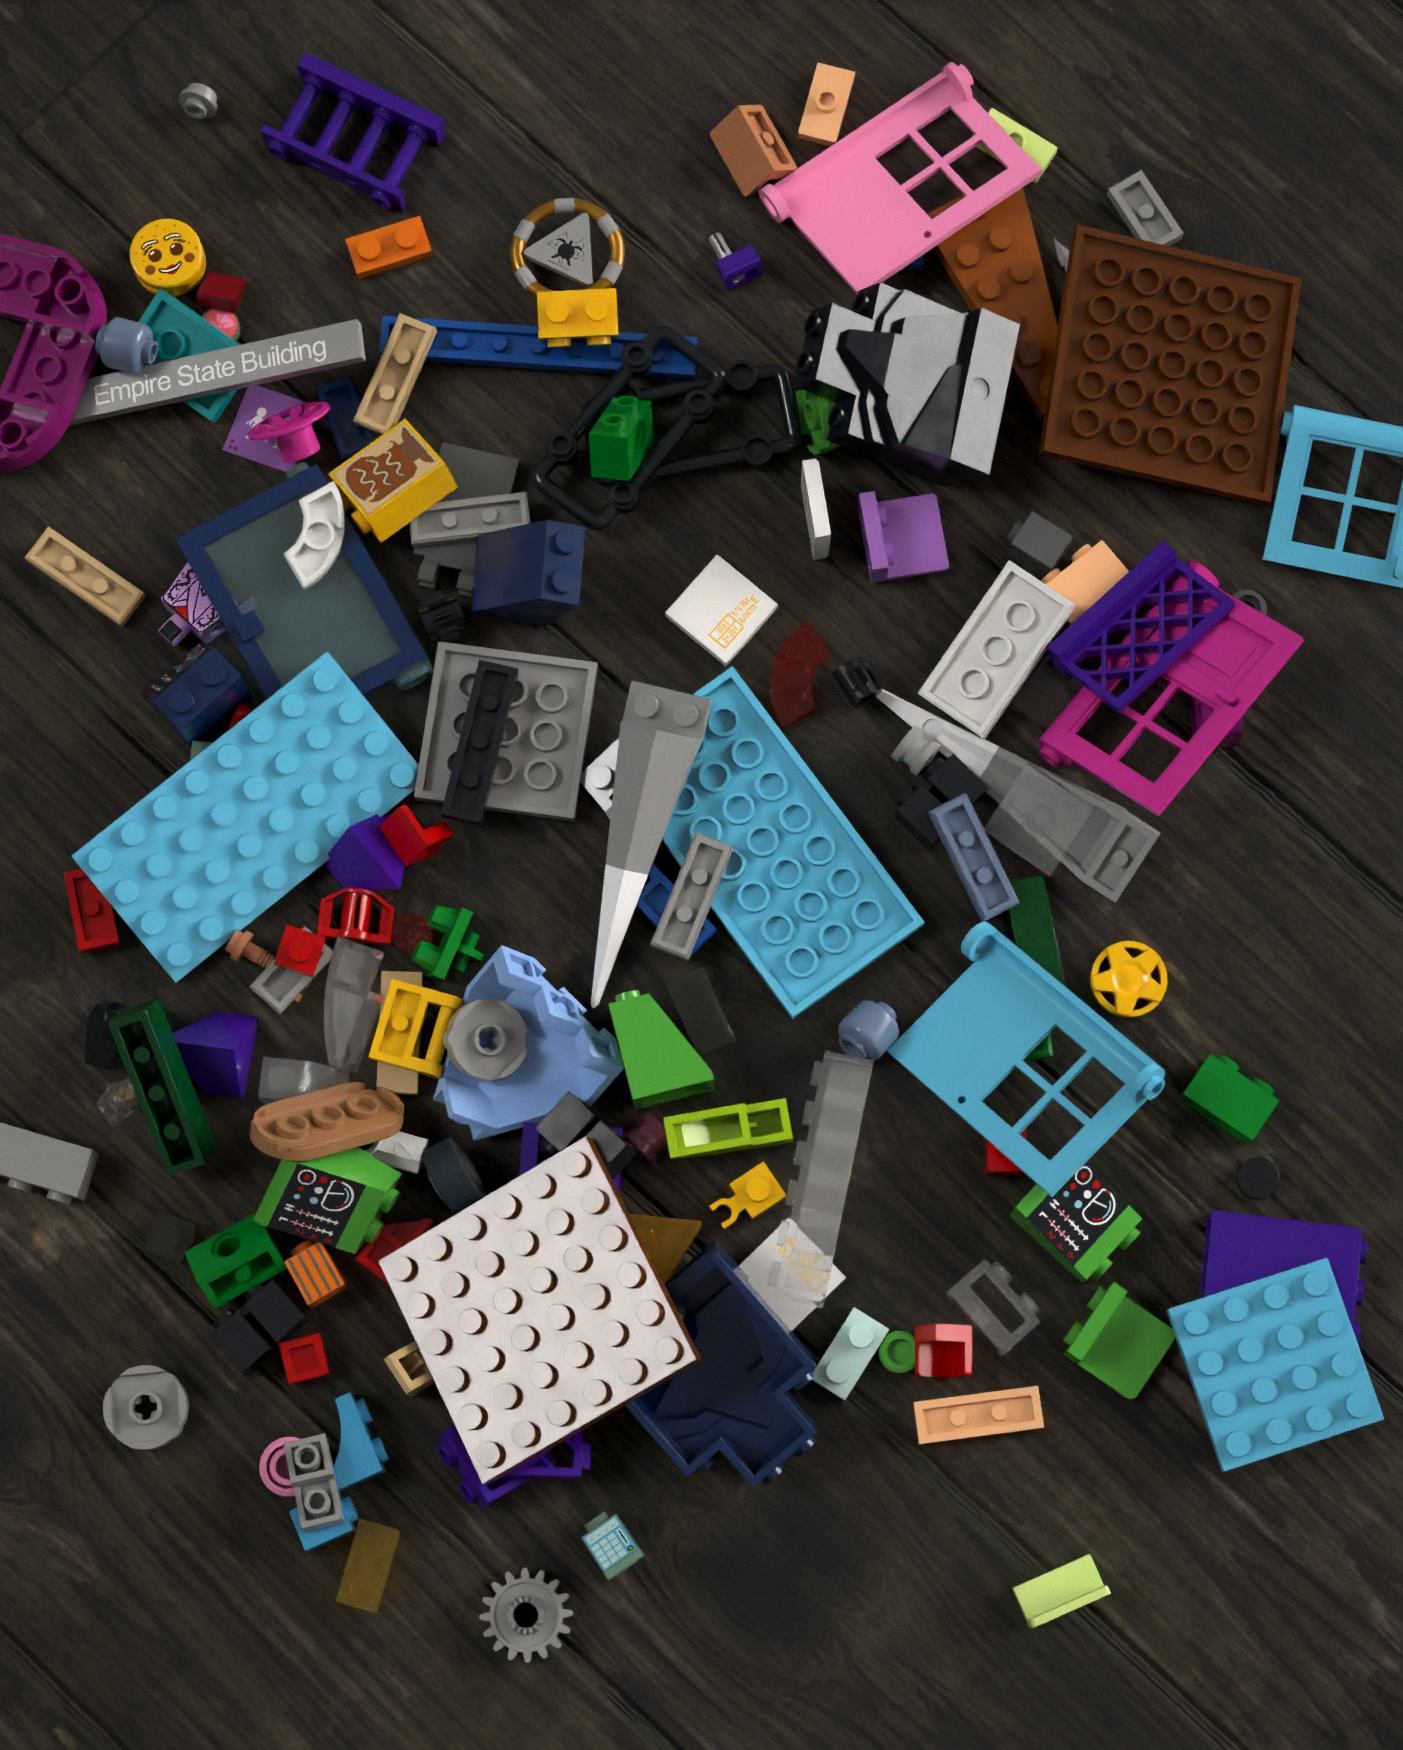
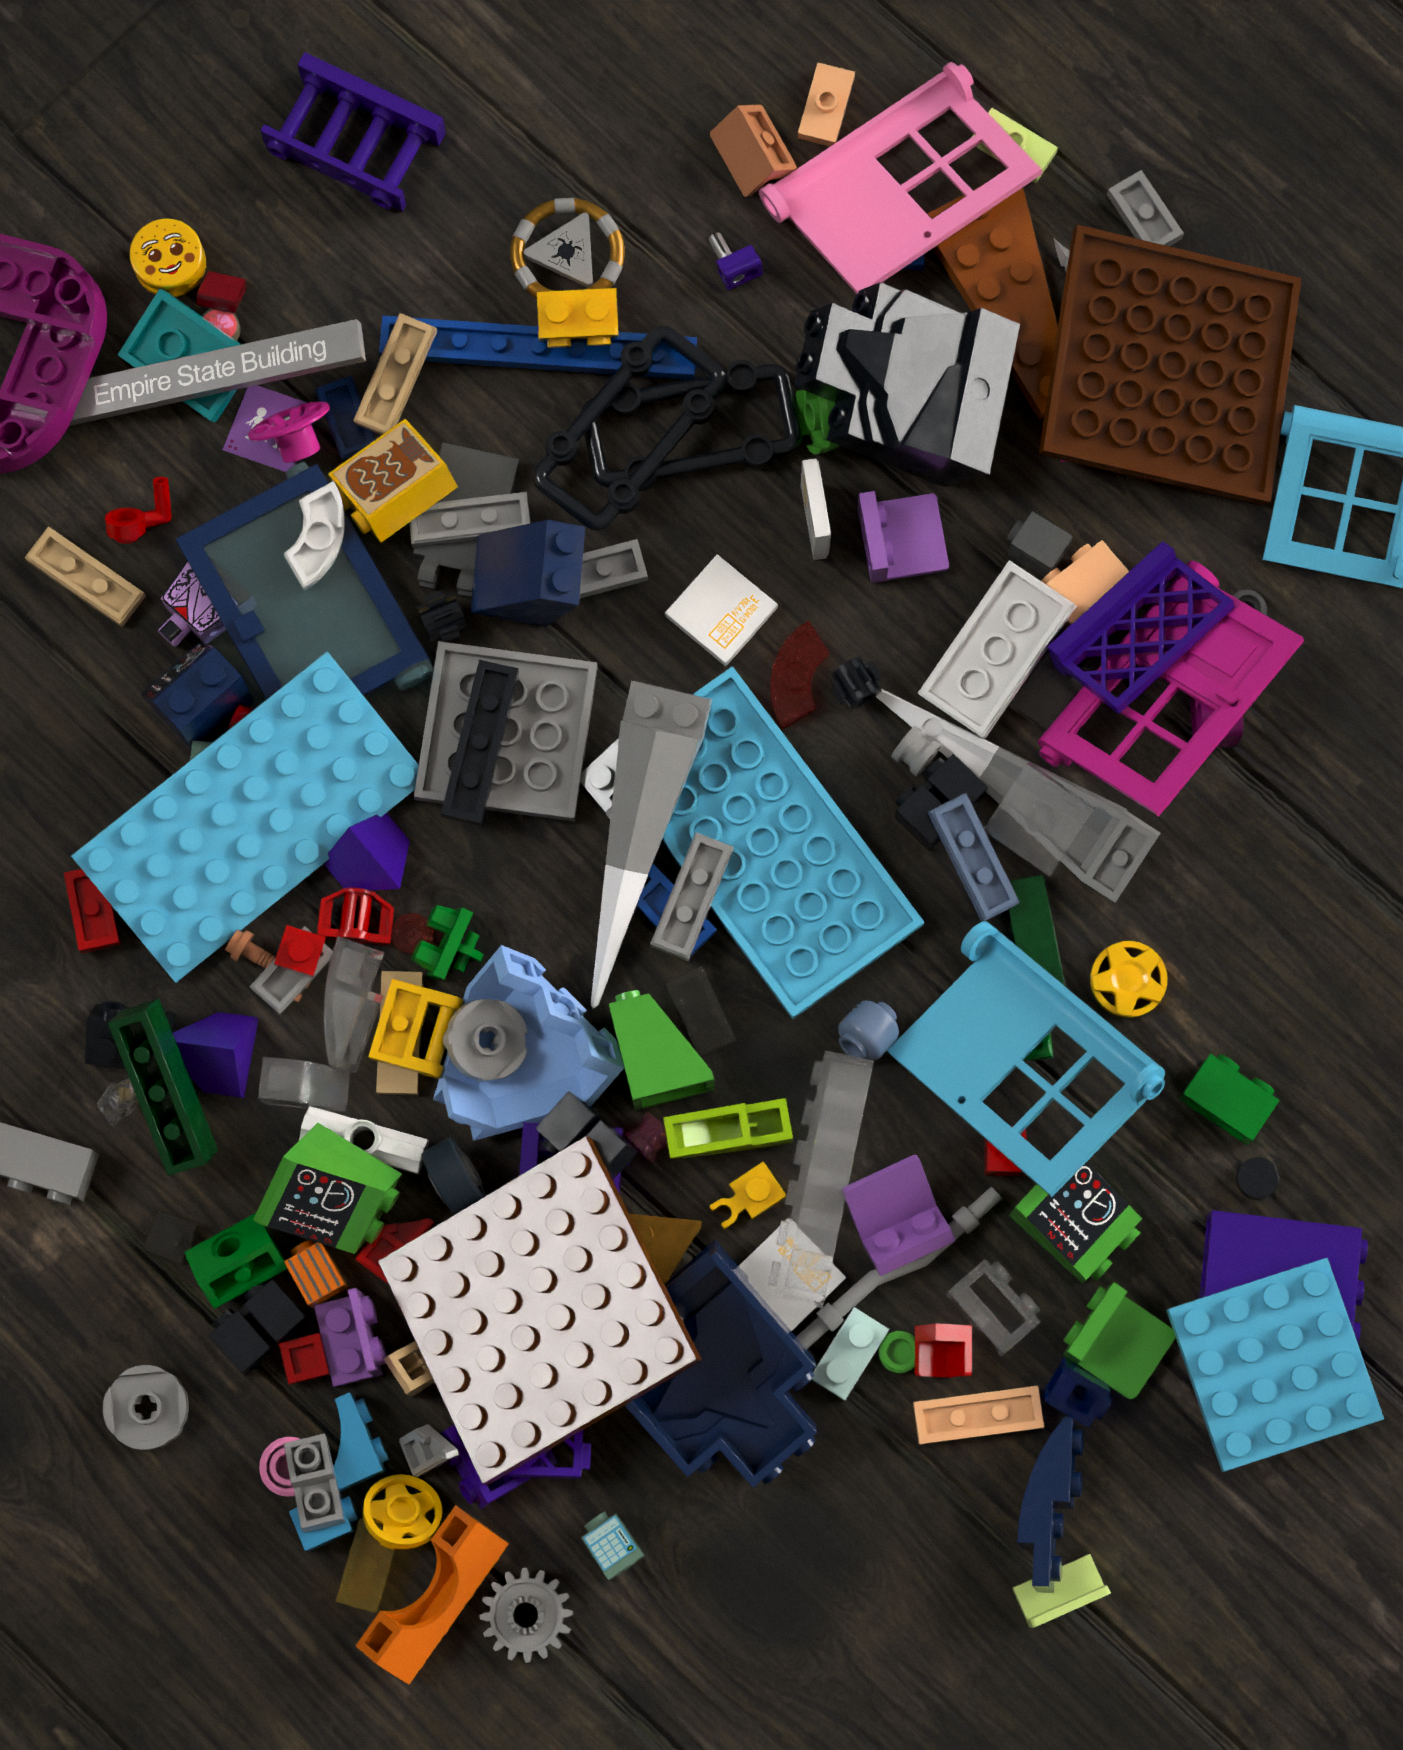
sand blue head [95,317,158,374] -> none
light grey plate [179,83,217,119] -> none
medium nougat tile [249,1082,404,1161] -> none
orange plate [345,216,433,280] -> none
red panel [379,805,454,866] -> none
green brick [589,396,654,481] -> none
none -> red plate [105,477,172,544]
none -> medium lavender bracket [314,1288,387,1387]
none -> orange arch [355,1505,509,1685]
none -> yellow wheel [362,1474,442,1550]
none -> light grey tile [399,1424,459,1477]
none -> light grey plate [579,539,648,599]
none -> light grey bar [796,1187,1002,1350]
none -> medium lavender bracket [842,1155,955,1276]
none -> dark blue slope [1017,1417,1084,1593]
none -> clear blue brick [1043,1356,1112,1428]

